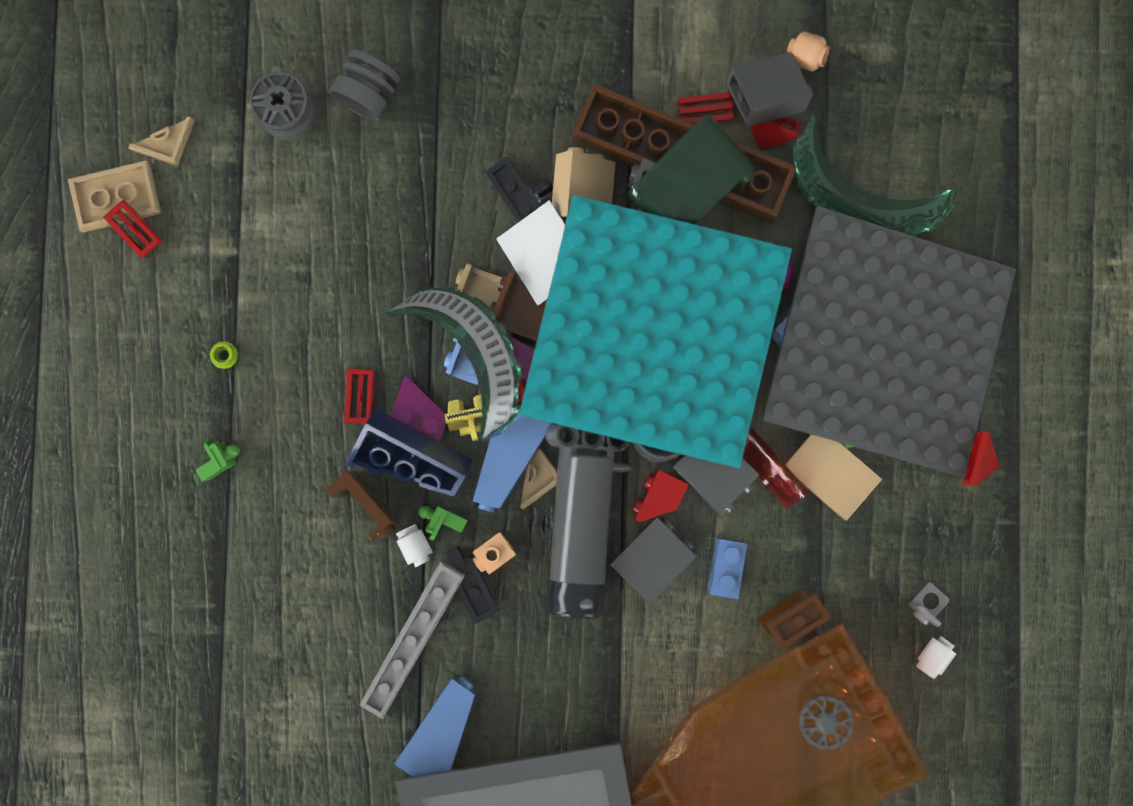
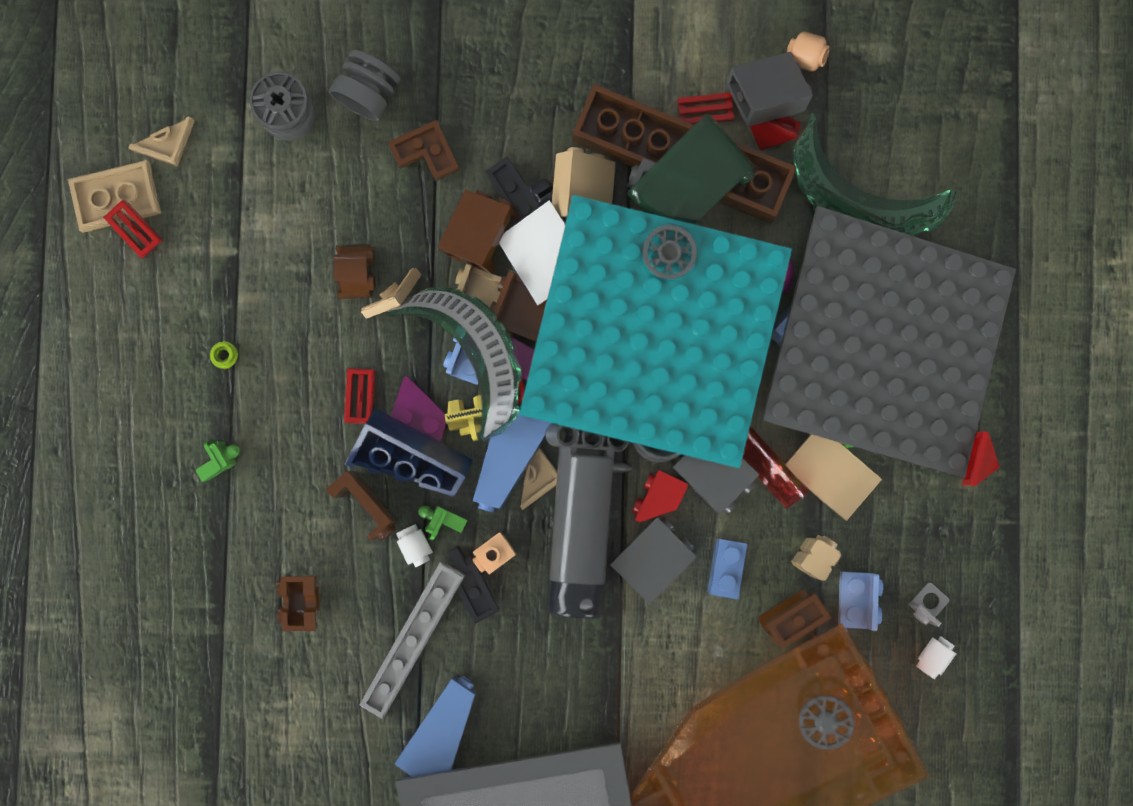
none -> reddish brown cylinder [277,576,320,631]
none -> reddish brown cylinder [333,245,376,299]
none -> tan tile [361,268,421,319]
none -> reddish brown plate [388,120,460,181]
none -> reddish brown panel [437,189,520,274]
none -> dark grey wheel [643,225,697,279]
none -> tan brick [791,535,841,581]
none -> light blue bracket [838,571,883,631]

